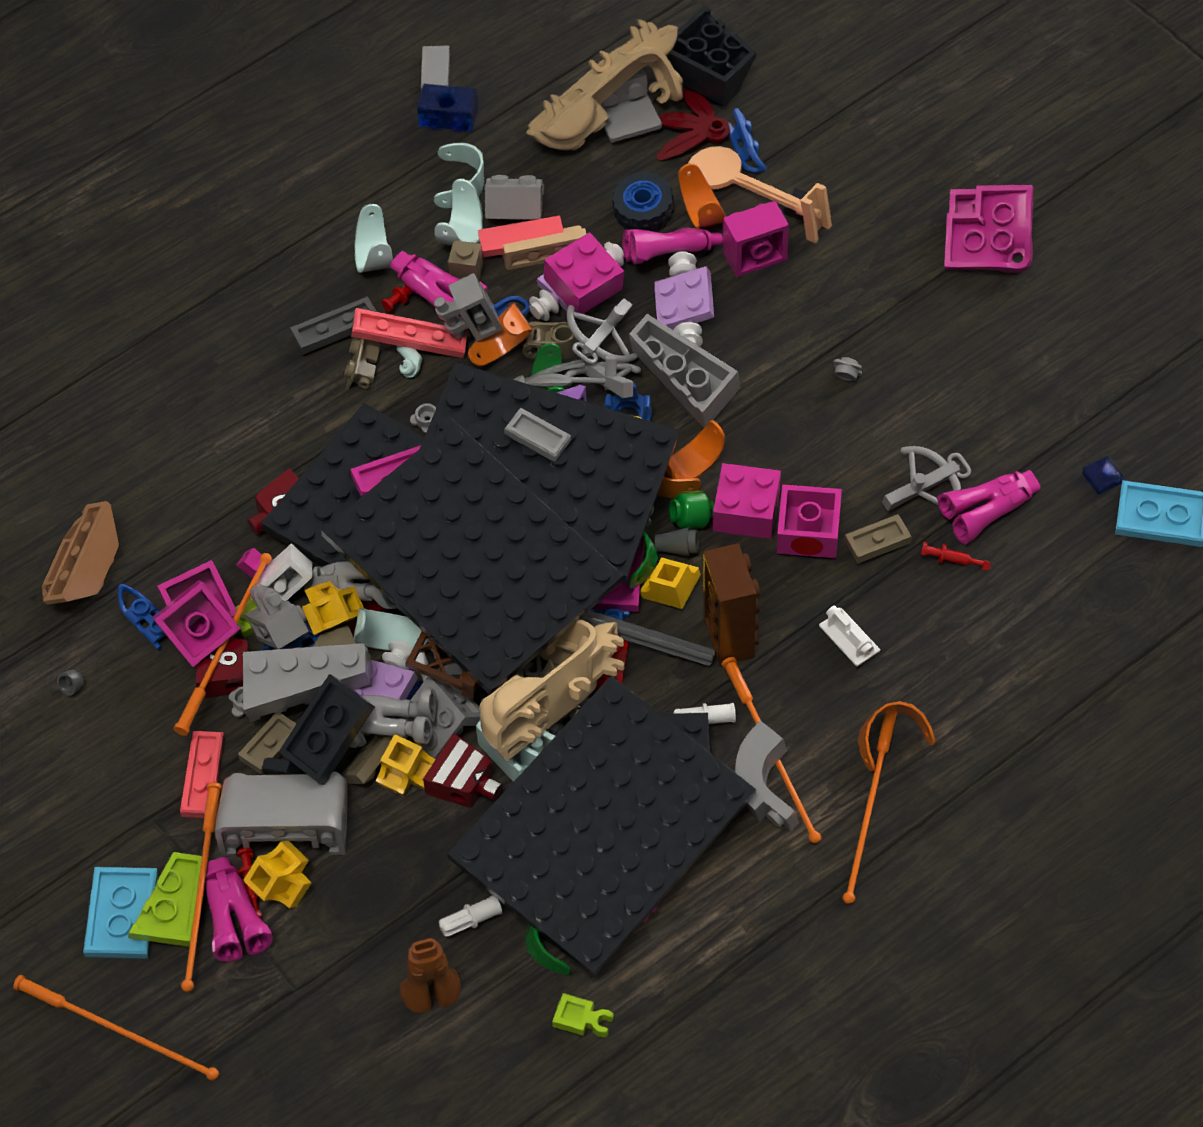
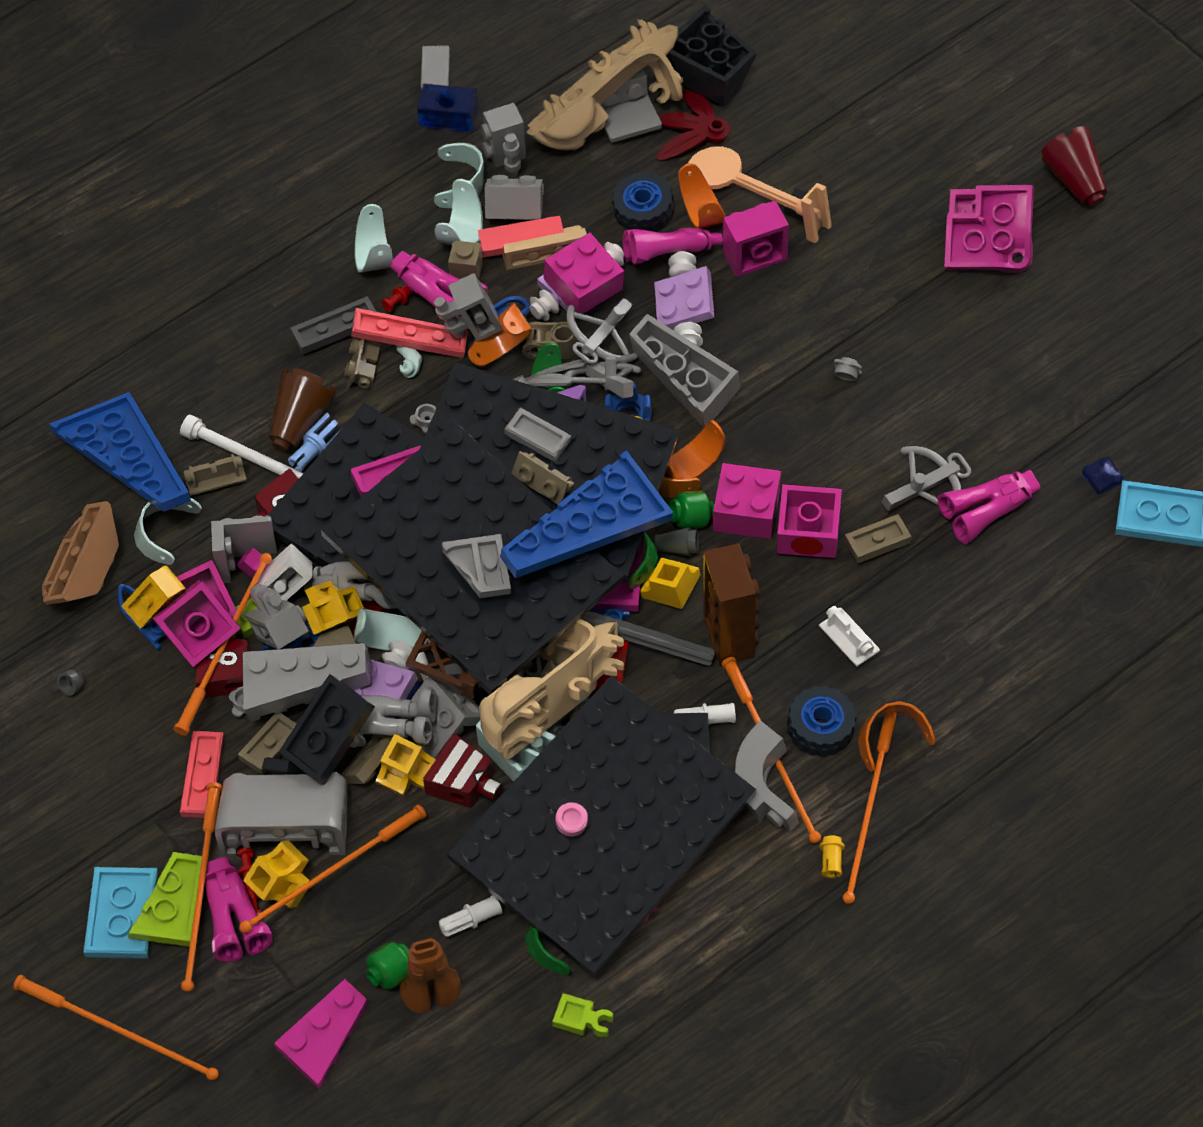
blue piece [728,109,767,173] -> none
red piece [920,542,991,570] -> none
none -> blue wing [49,392,191,512]
none -> yellow plate [122,565,186,629]
none -> light aqua piece [134,498,202,565]
none -> white piece [180,414,303,479]
none -> dark tan hinge [183,454,247,496]
none -> light grey bracket [211,516,277,583]
none -> orange piece [239,804,426,933]
none -> reddish brown cone [269,368,336,452]
none -> dark pink wing [274,979,368,1090]
none -> light blue arm [288,413,342,472]
none -> green head [365,941,409,990]
none -> light grey wing [442,534,511,598]
none -> light grey brick [480,103,526,177]
none -> blue wing [500,450,673,578]
none -> dark tan hinge [512,451,575,505]
none -> bright pink tile [556,803,588,836]
none -> black wheel [787,686,857,757]
none -> yellow pin [820,836,845,878]
none -> dark red cone [1040,126,1107,207]

